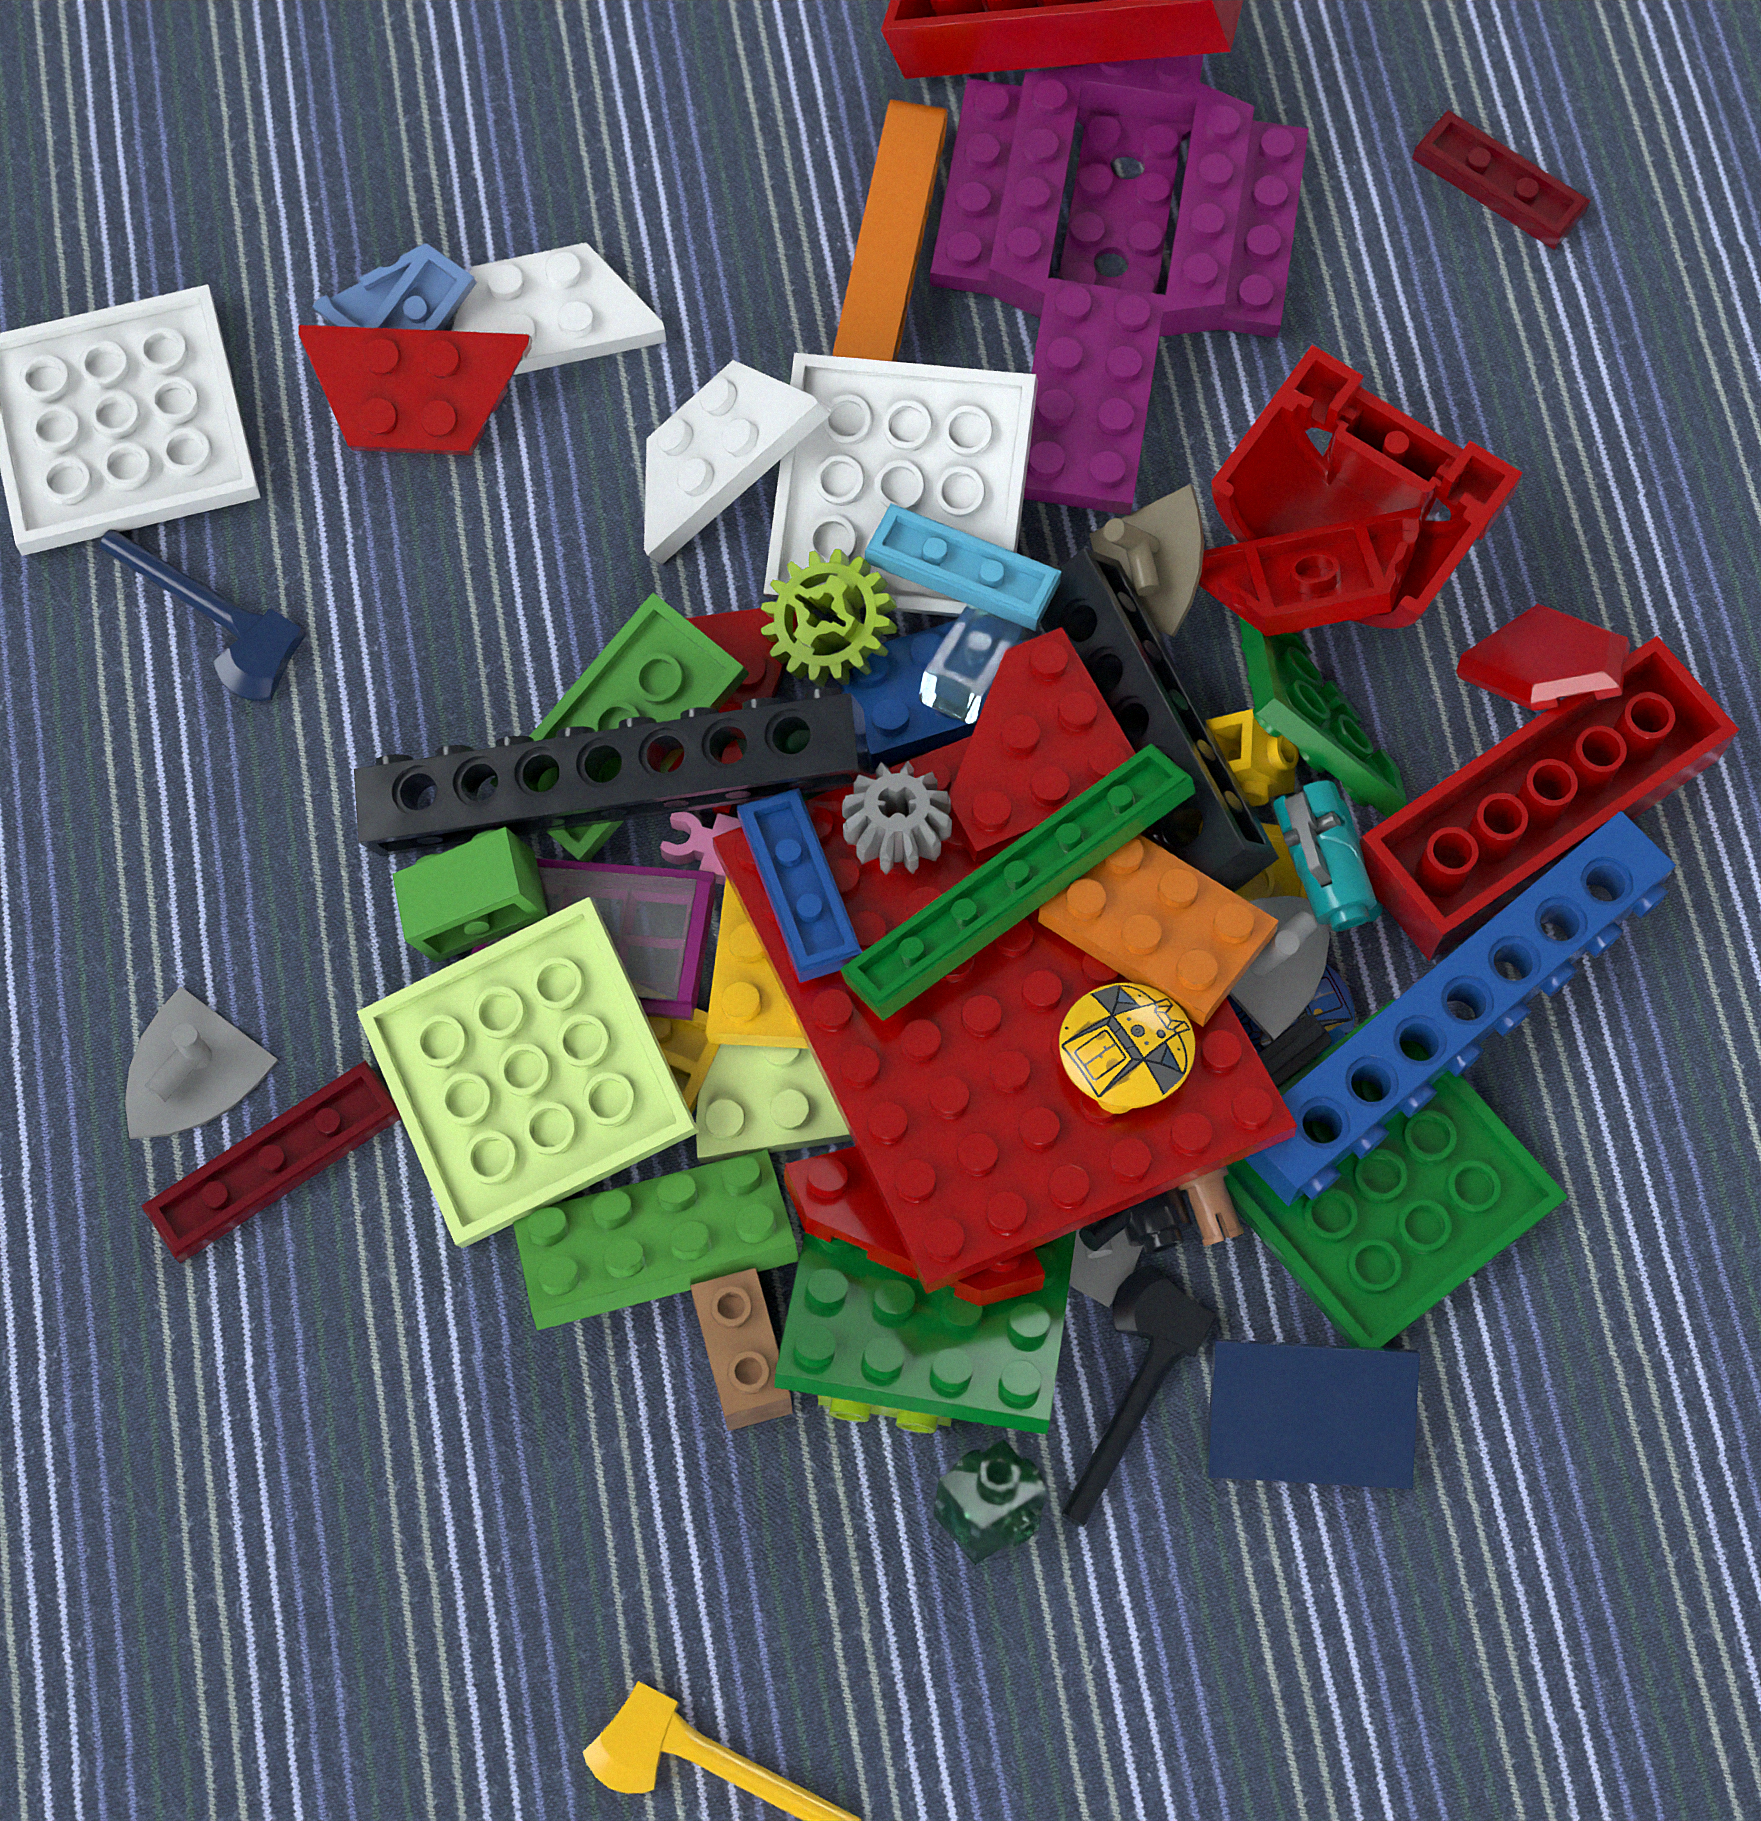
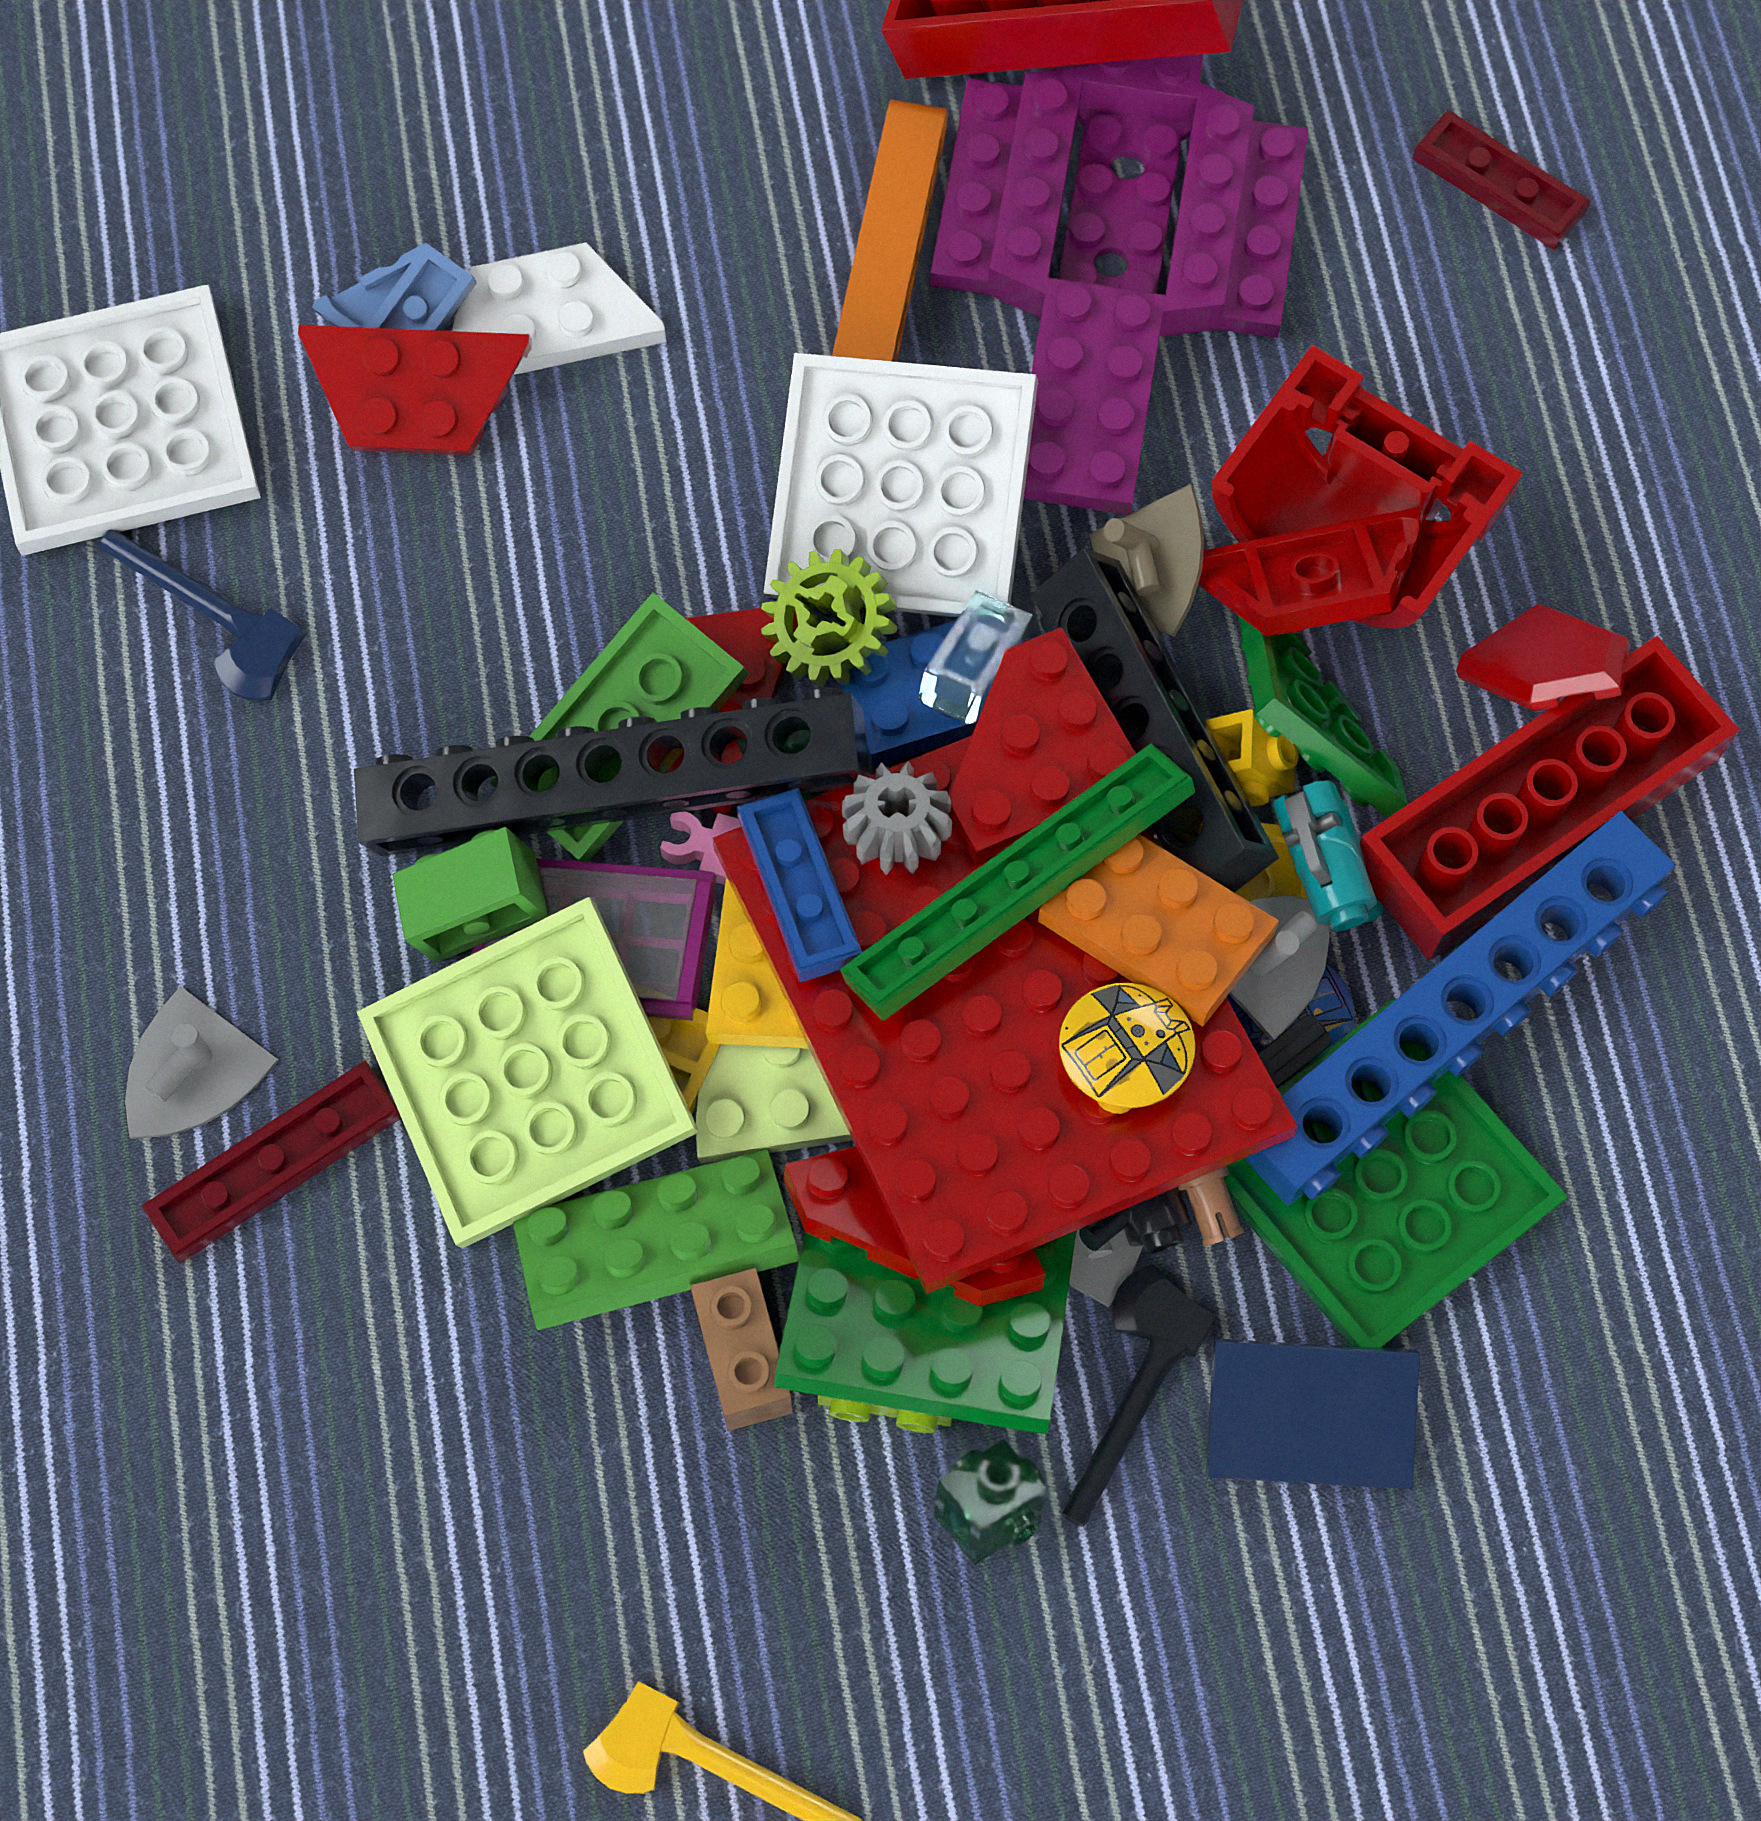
white wing [644,360,832,564] -> none
medium azure tile [865,503,1062,631] -> none

